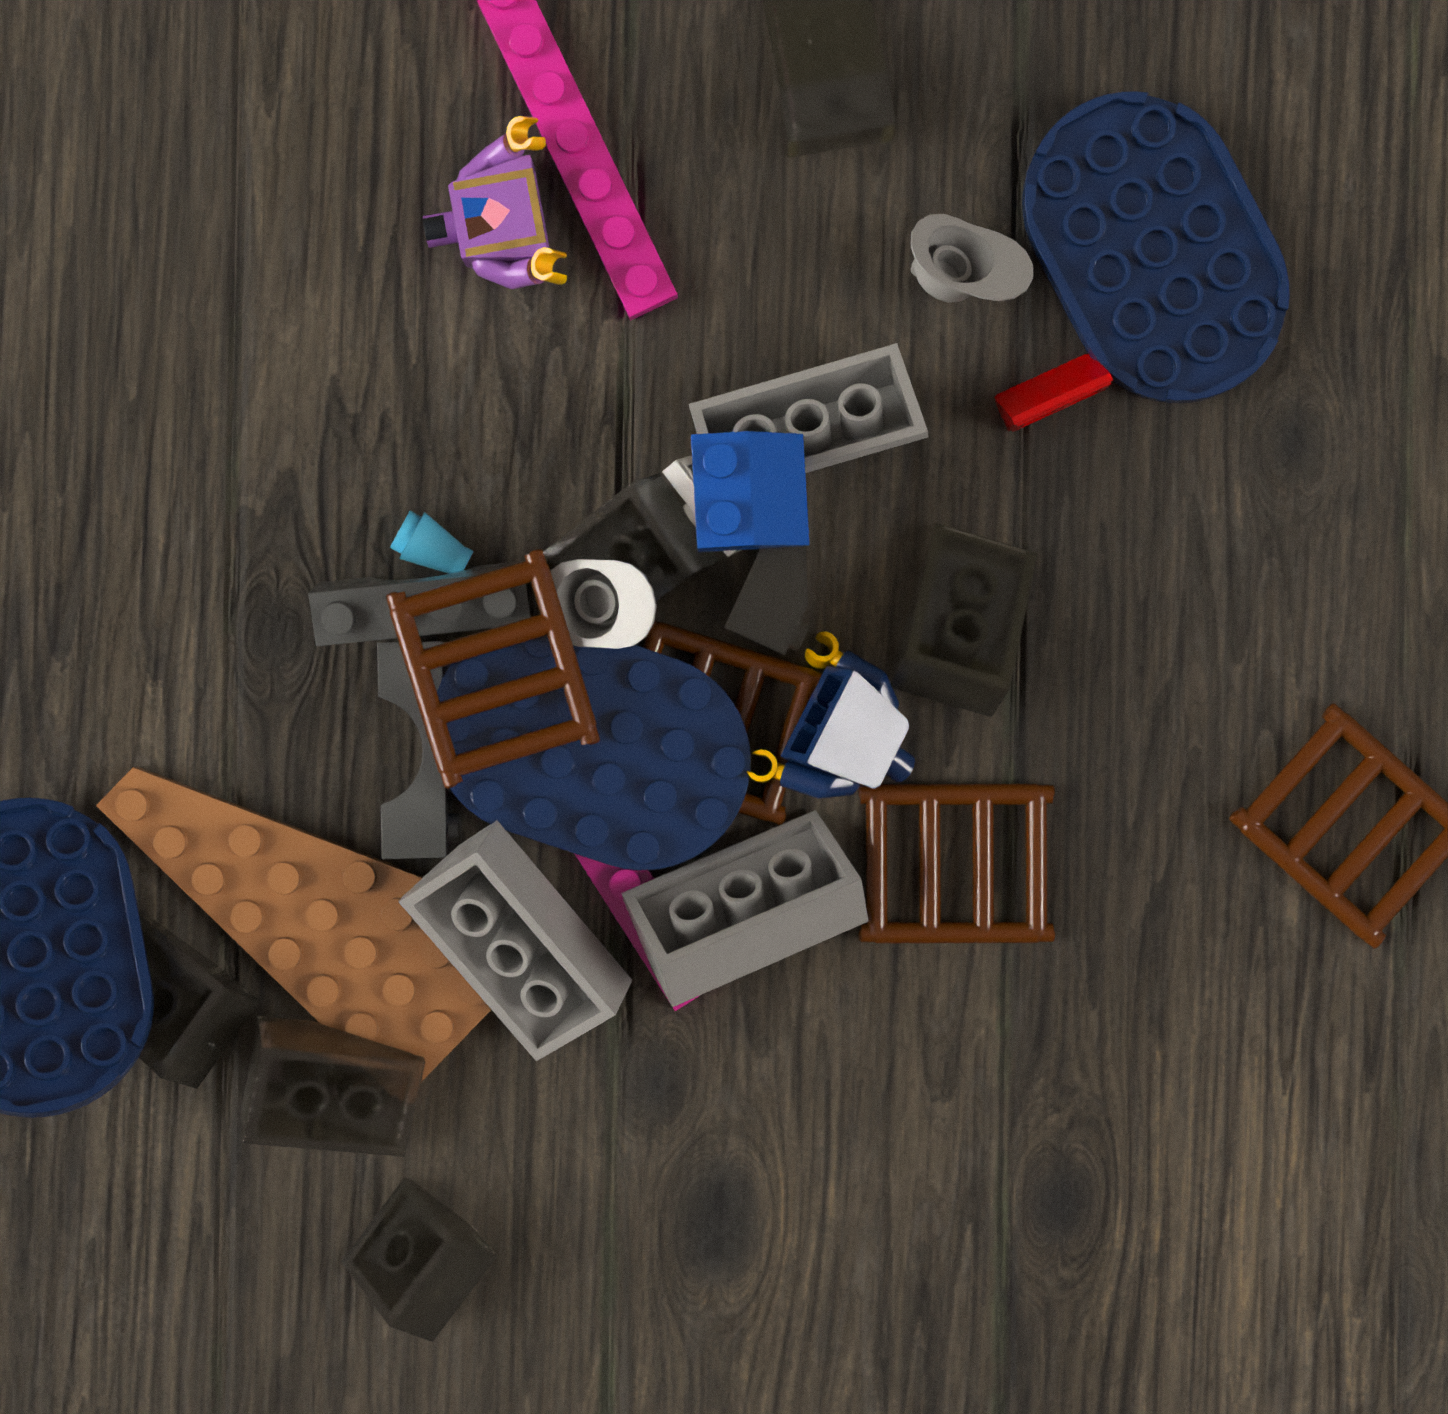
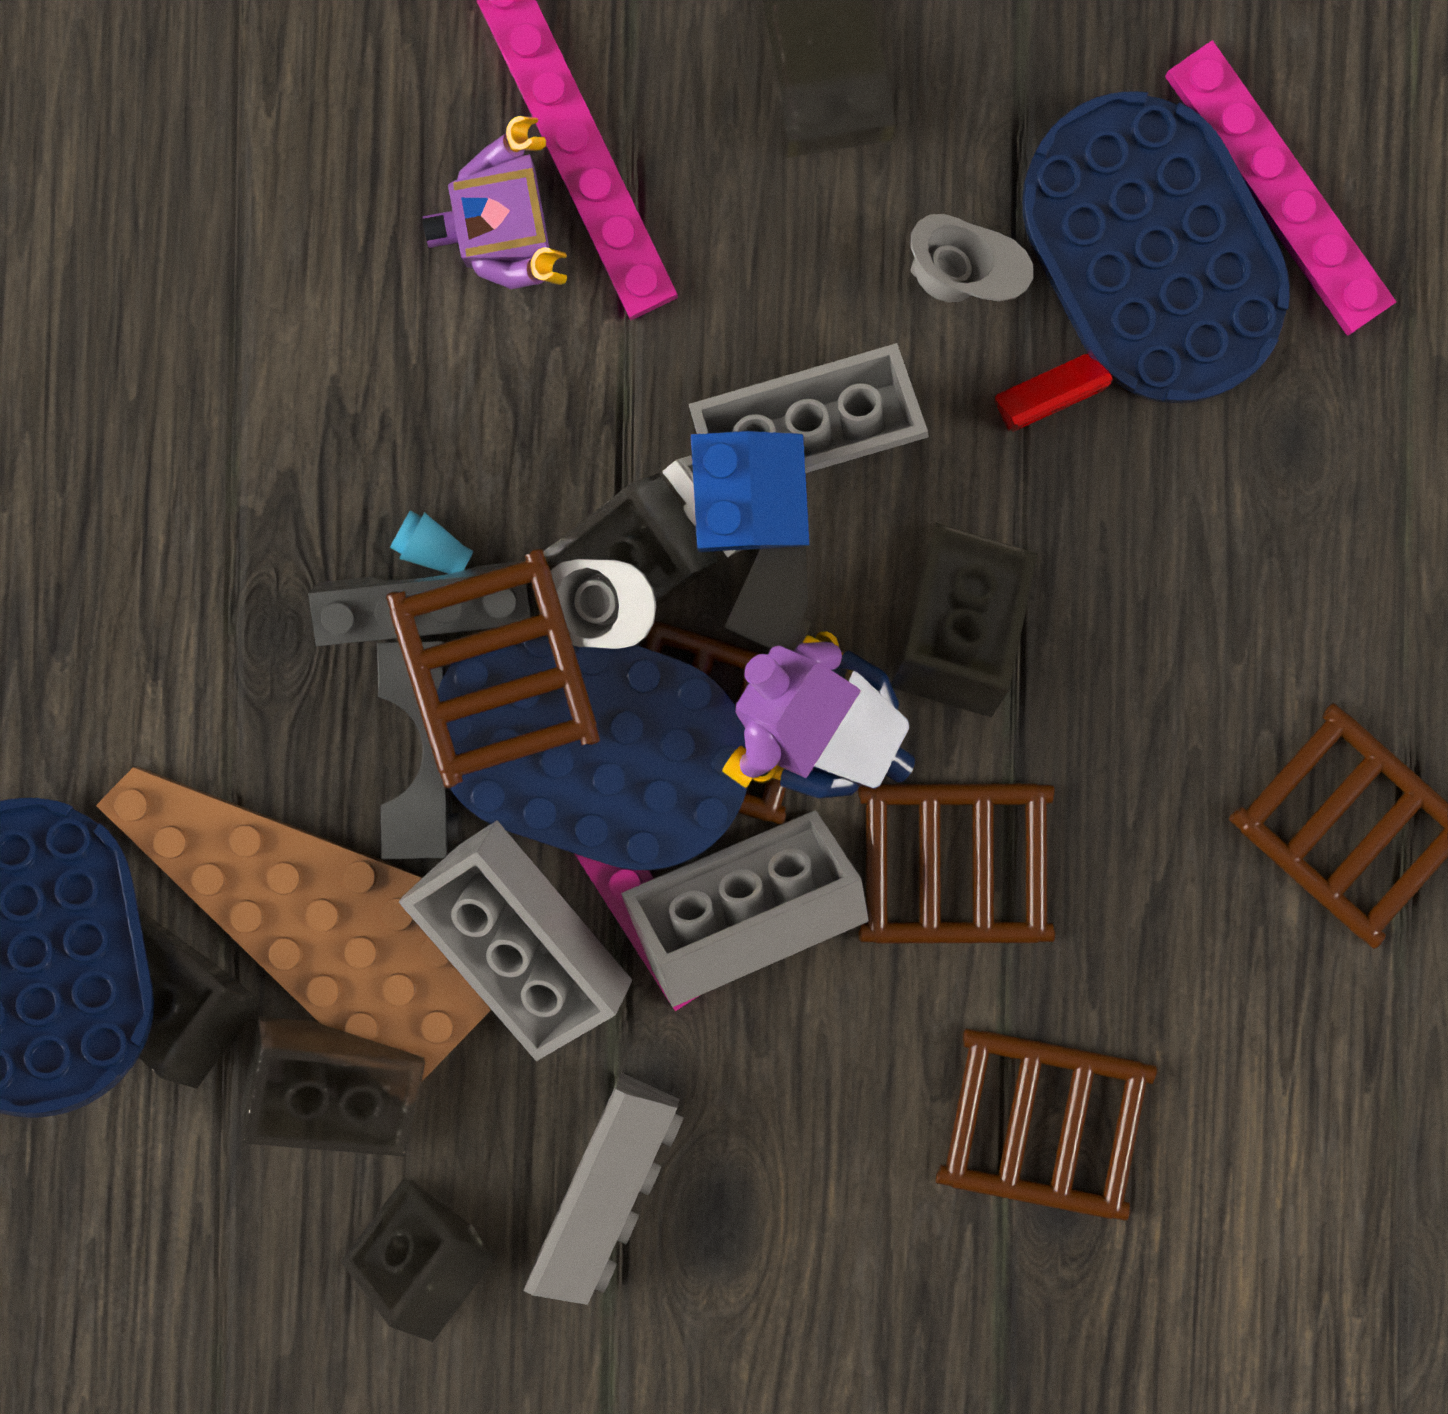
none -> light grey slope [524,1072,684,1305]
none -> medium lavender torso [722,635,861,789]
none -> reddish brown bar [935,1028,1157,1221]
none -> dark pink plate [1165,40,1396,336]

